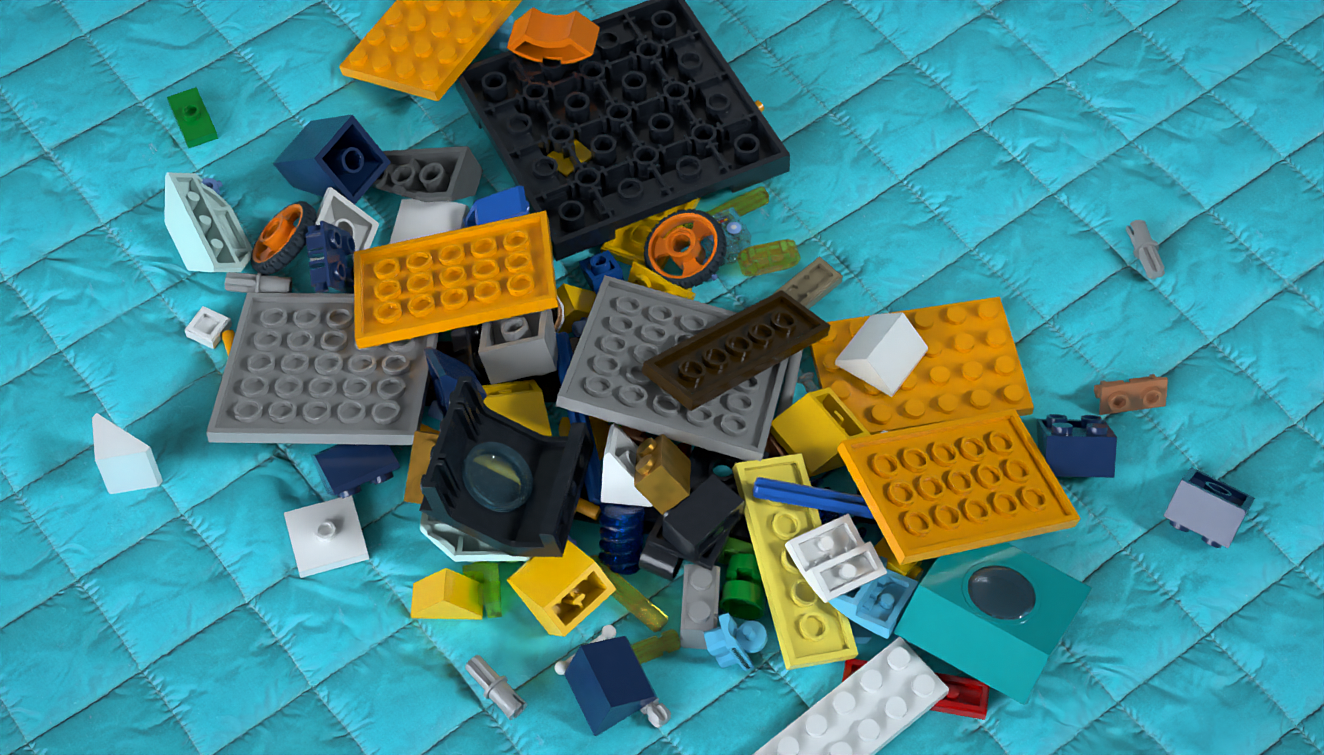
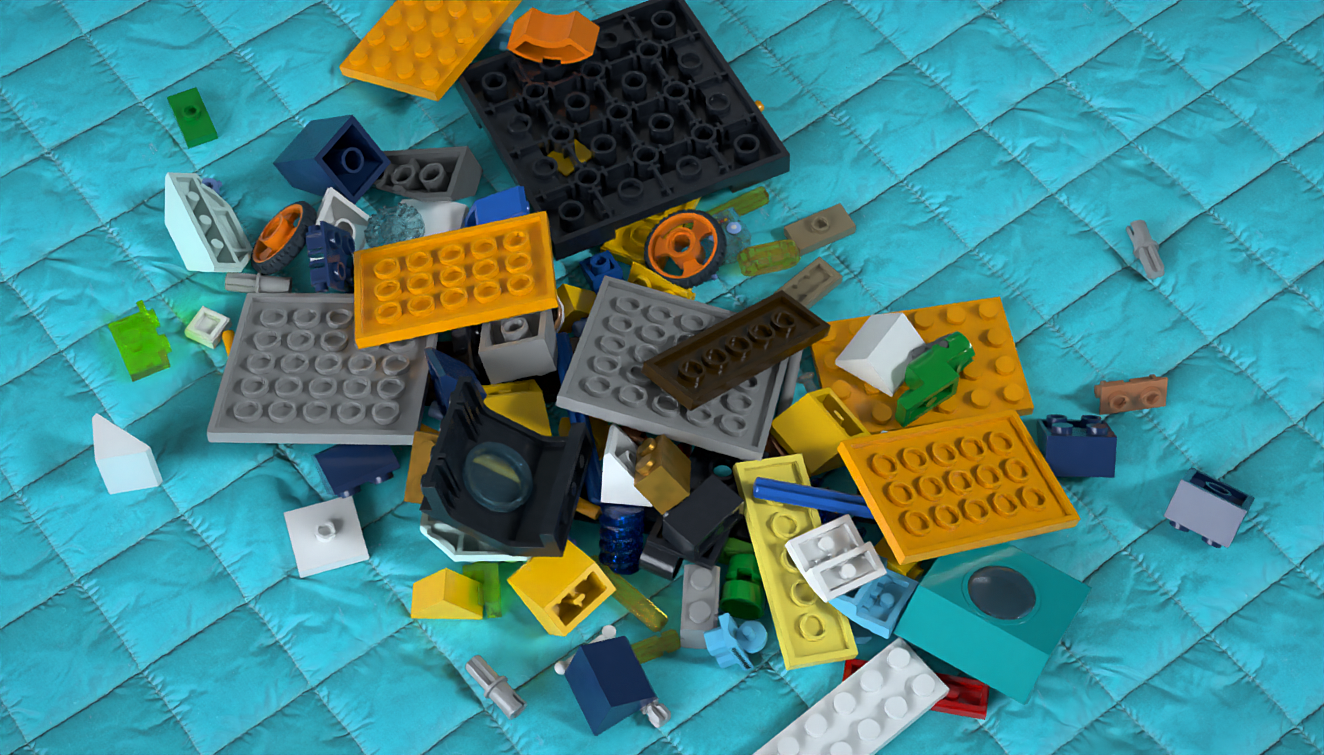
none -> clear neon green bracket [107,300,172,382]
none -> clear light blue wheel [364,203,425,248]
none -> dark tan plate [784,203,856,257]
none -> green plate [895,331,975,428]

